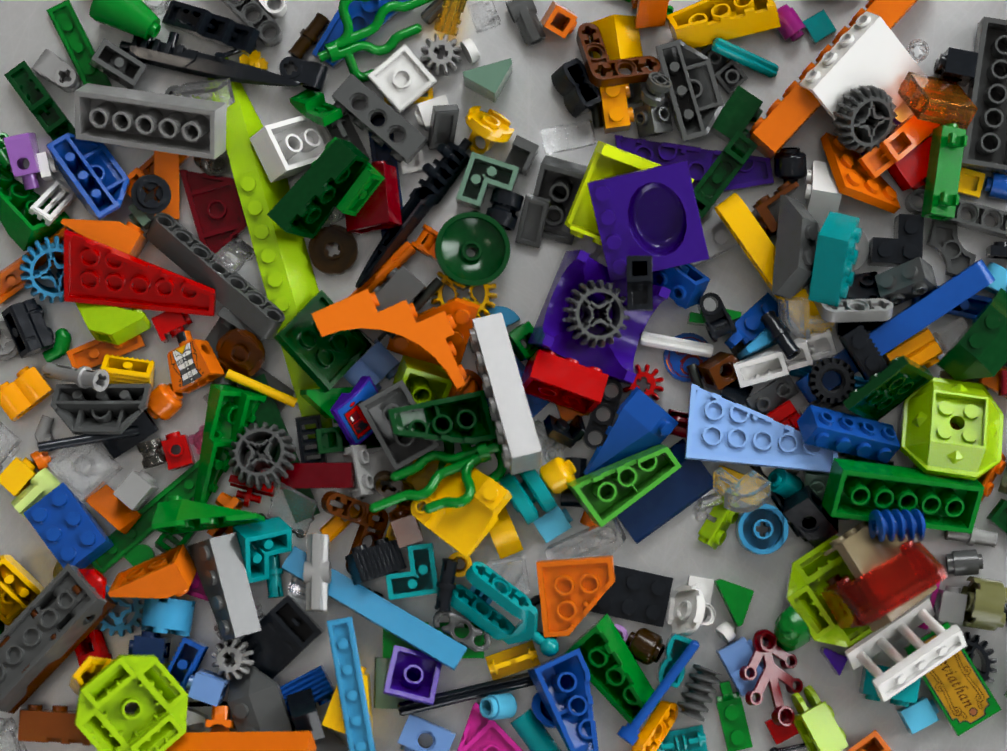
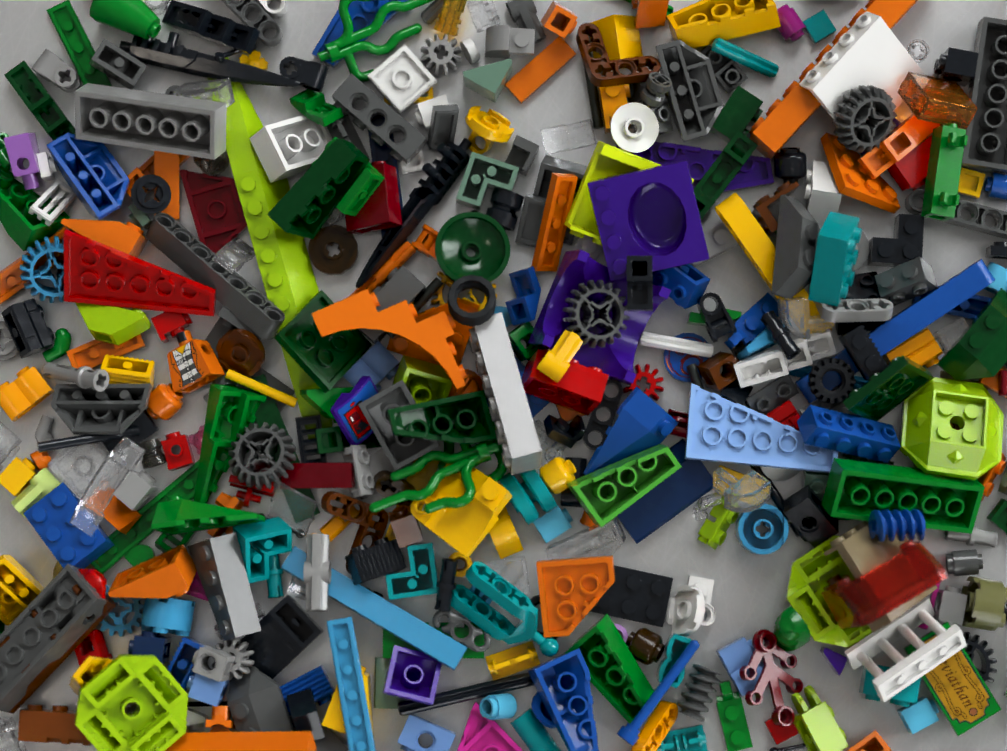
dark brown pin [288,13,330,59] -> none
black brick [551,58,601,118] -> none
green slope [714,579,754,627] -> none
white hinge [715,622,737,644] -> none
teal brick [767,468,804,499] -> none
dark grey tile [926,220,976,277] -> none
none -> clear slope [70,437,146,537]
none -> light grey brick [192,646,236,682]
none -> black tyre [448,275,496,326]
none -> light grey brick [485,25,535,58]
none -> orange tile [505,36,576,104]
none -> blue slope [505,266,541,326]
none -> orange plate [531,173,578,271]
none -> yellow piece [537,330,583,383]
none -> white dish [610,102,659,153]

